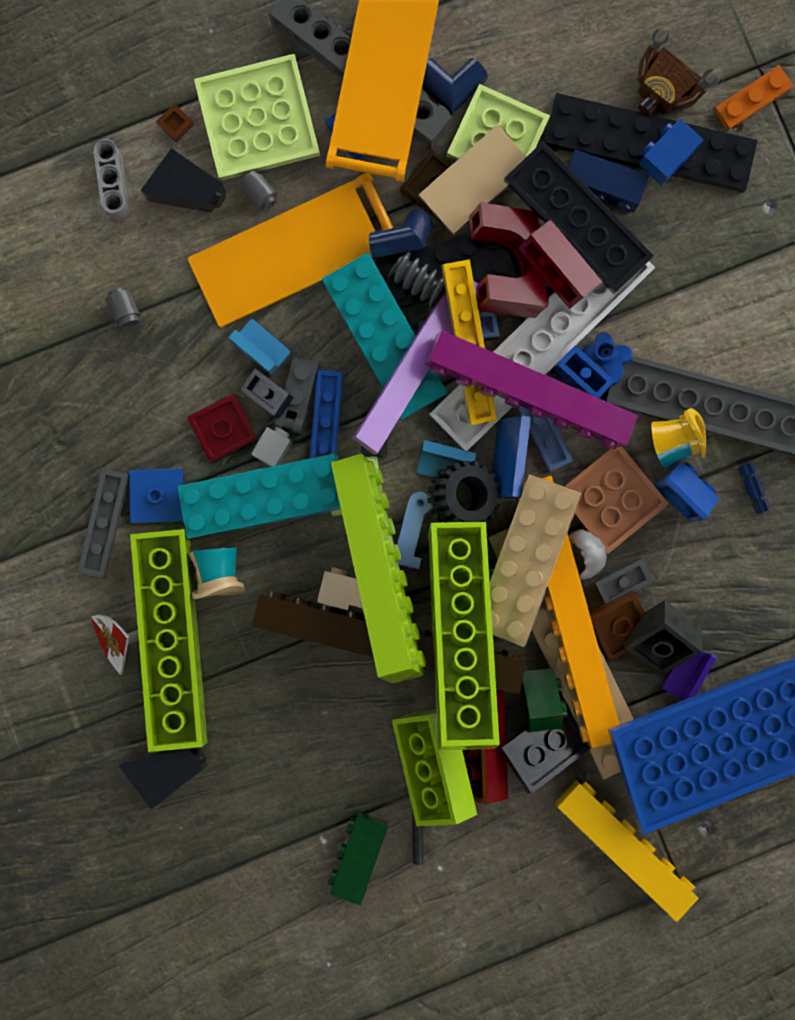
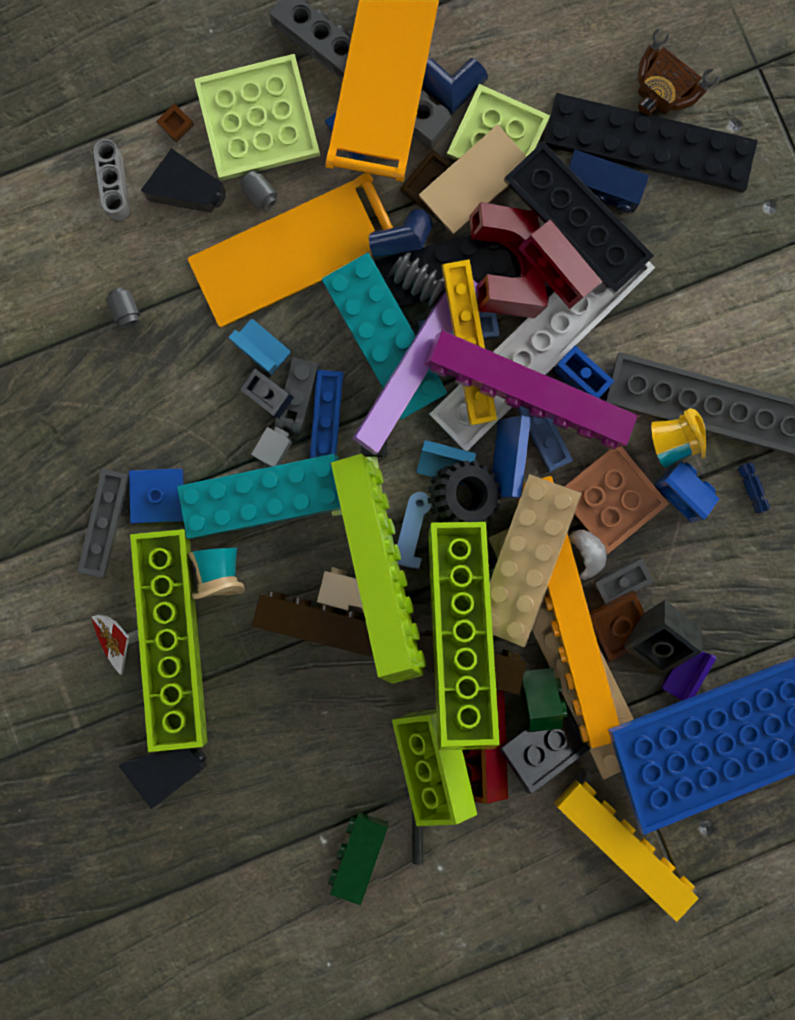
dark red tile [187,393,258,464] -> none
blue animal [581,332,633,385] -> none
blue brick [639,118,703,186] -> none
orange plate [713,65,794,132] -> none

